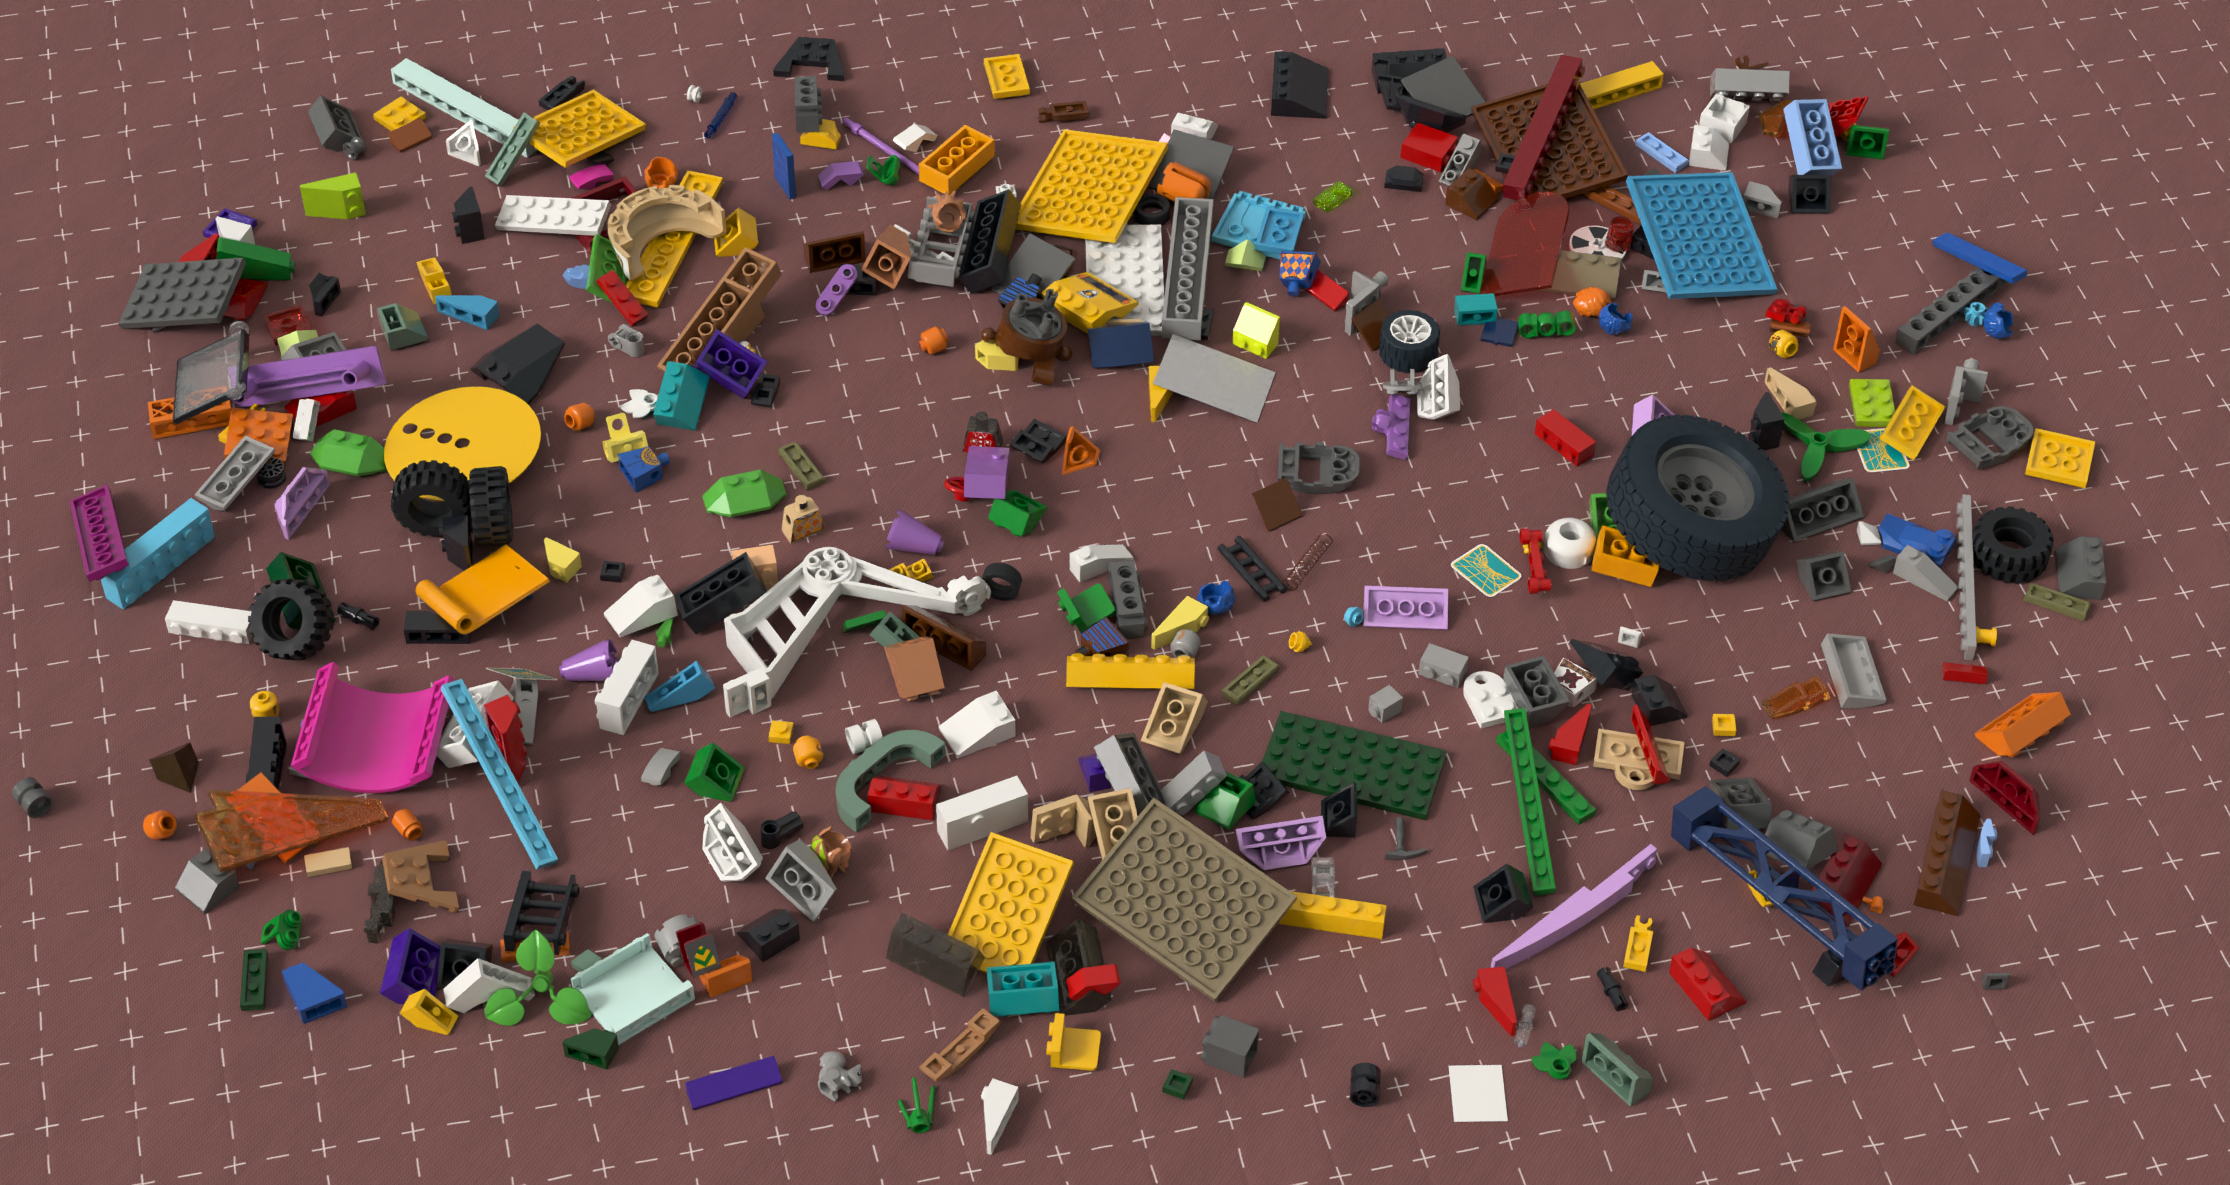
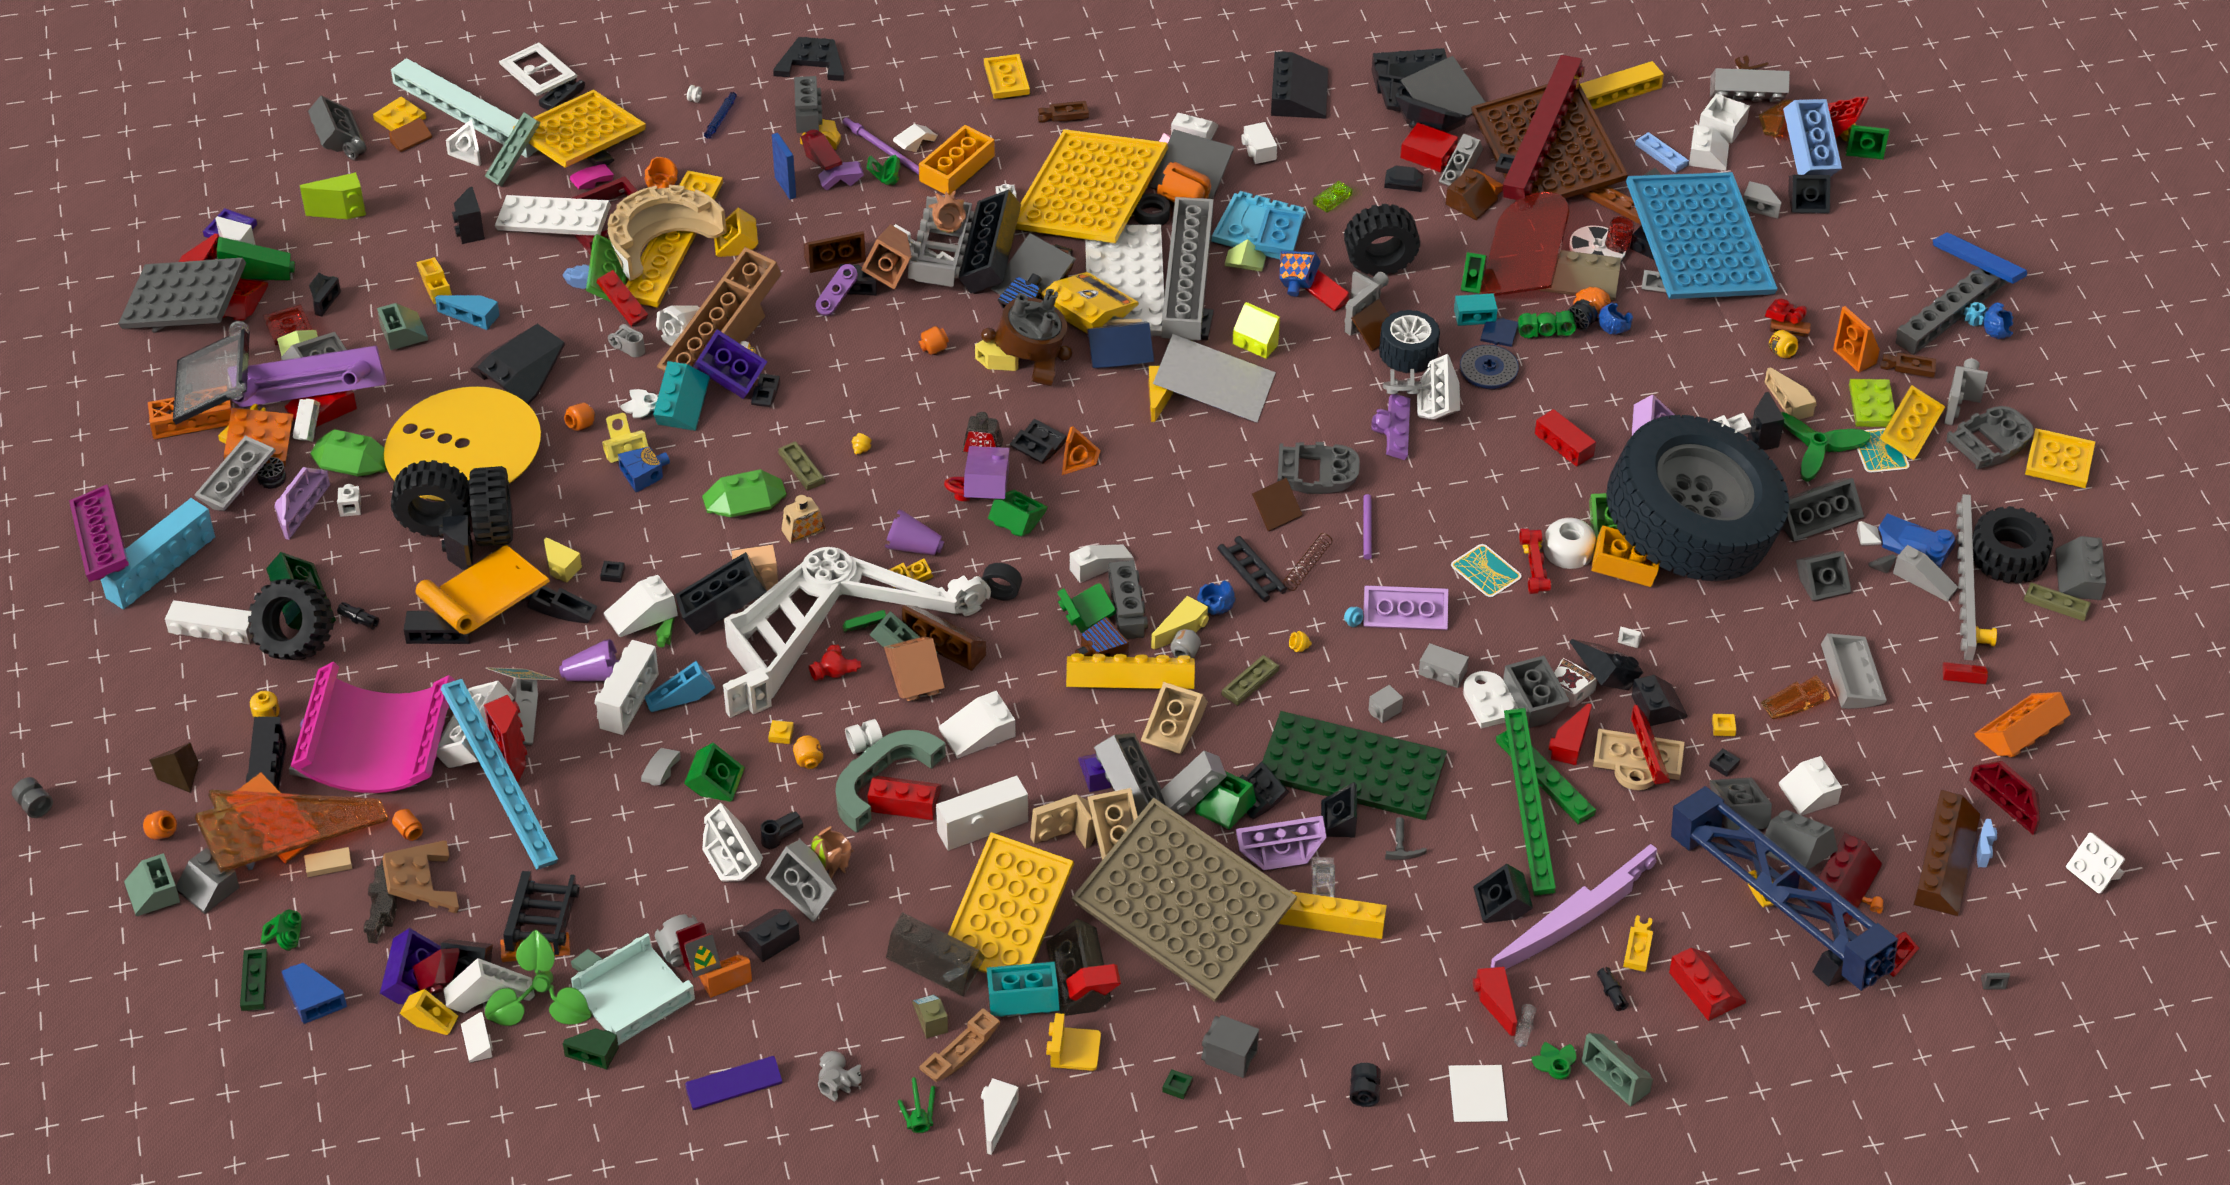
none -> sand green slope [124,853,180,917]
none -> white brick [337,484,361,517]
none -> dark red slope [413,948,459,994]
none -> white slope [461,1012,492,1063]
none -> white door [499,43,578,96]
none -> black slope [527,586,597,623]
none -> white cone [656,306,700,346]
none -> dark red slope [801,129,842,171]
none -> red animal [809,645,861,681]
none -> yellow plate [852,433,872,455]
none -> olive slope [912,995,948,1039]
none -> white brick [1241,122,1277,164]
none -> black tyre [1344,204,1420,276]
none -> medium lavender bar [1363,494,1372,560]
none -> piece [1460,345,1519,389]
none -> black wheel [1567,299,1598,330]
none -> white slope [1713,413,1751,434]
none -> white slope [1779,756,1842,816]
none -> reddish brown plate [1880,352,1936,378]
none -> white bracket [2066,833,2125,893]

